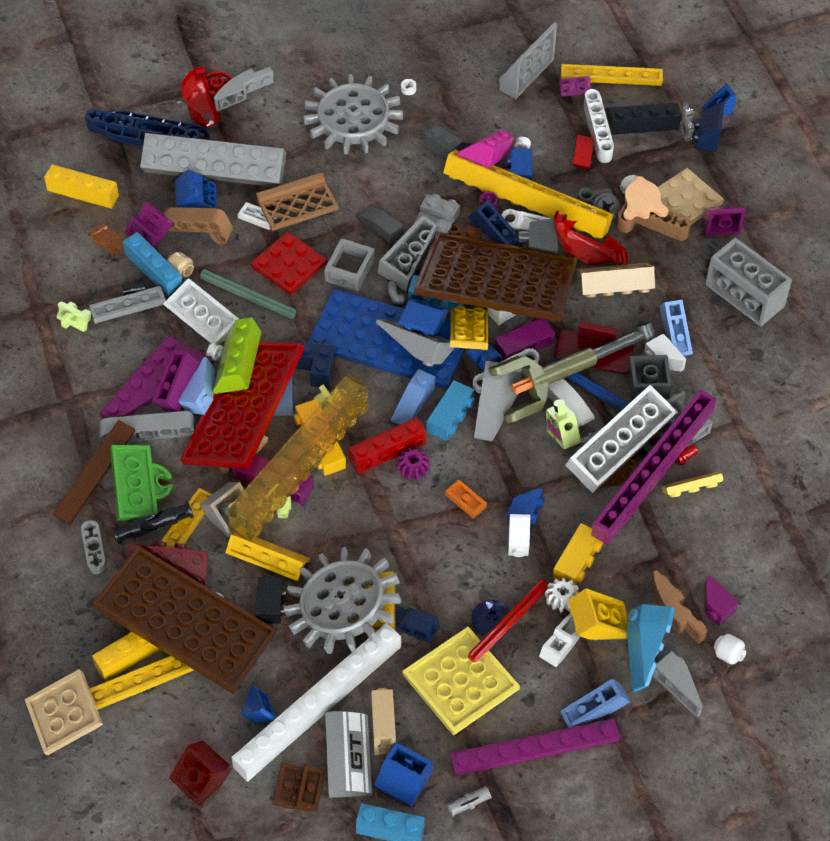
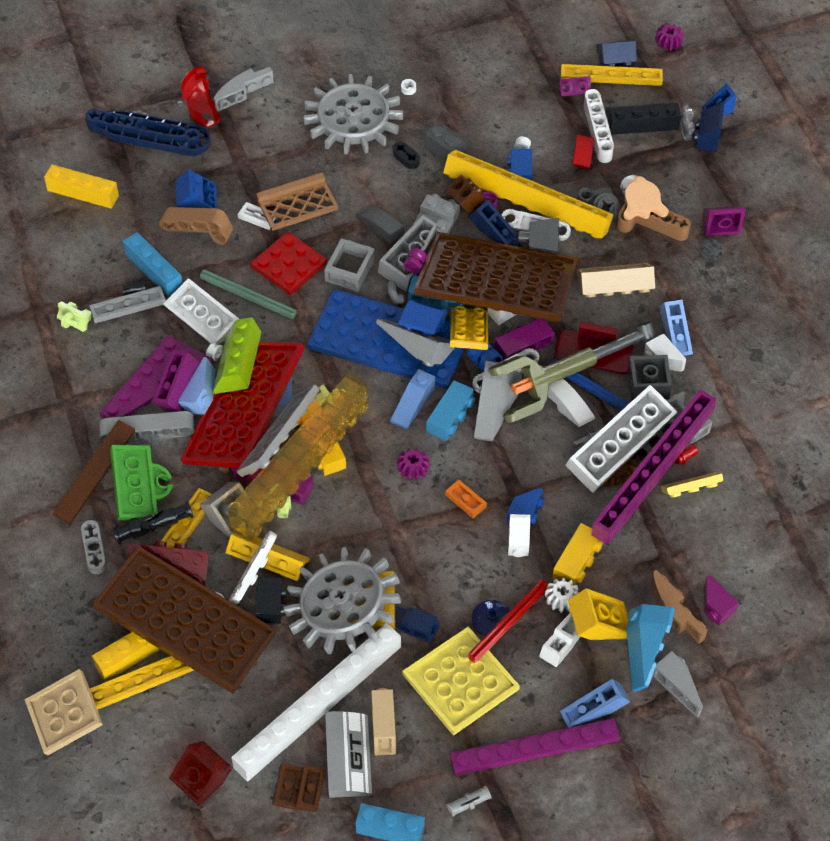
clear orange slope [88,224,124,257] -> none
magenta slope [125,202,173,248] -> none
light grey brick [140,133,286,187] -> none
tan head [167,252,194,278] -> none
red wheel [205,71,232,97] -> none
blue slope [240,685,276,724] -> none
dark blue brick [296,341,336,389] -> none
red brick [349,417,426,474] -> none
blue slope [374,742,433,807] -> none
reddish brown plate [449,223,482,239] -> none
dark pink slope [458,130,514,168] -> none
light grey slope [499,22,557,99] -> none
yellowish green torso [546,400,581,449] -> none
red animal [553,210,628,266] -> none
tan plate [658,168,724,224] -> none
light grey brick [705,237,792,327] -> none
white head [714,634,746,664] -> none
none -> white plate [229,531,277,605]
none -> light grey plate [237,384,320,477]
none -> black beam [393,142,420,169]
none -> magenta wheel [403,248,427,274]
none -> reddish brown brick [446,175,485,215]
none -> dark blue slope [596,41,637,67]
none -> magenta gear [655,23,684,51]

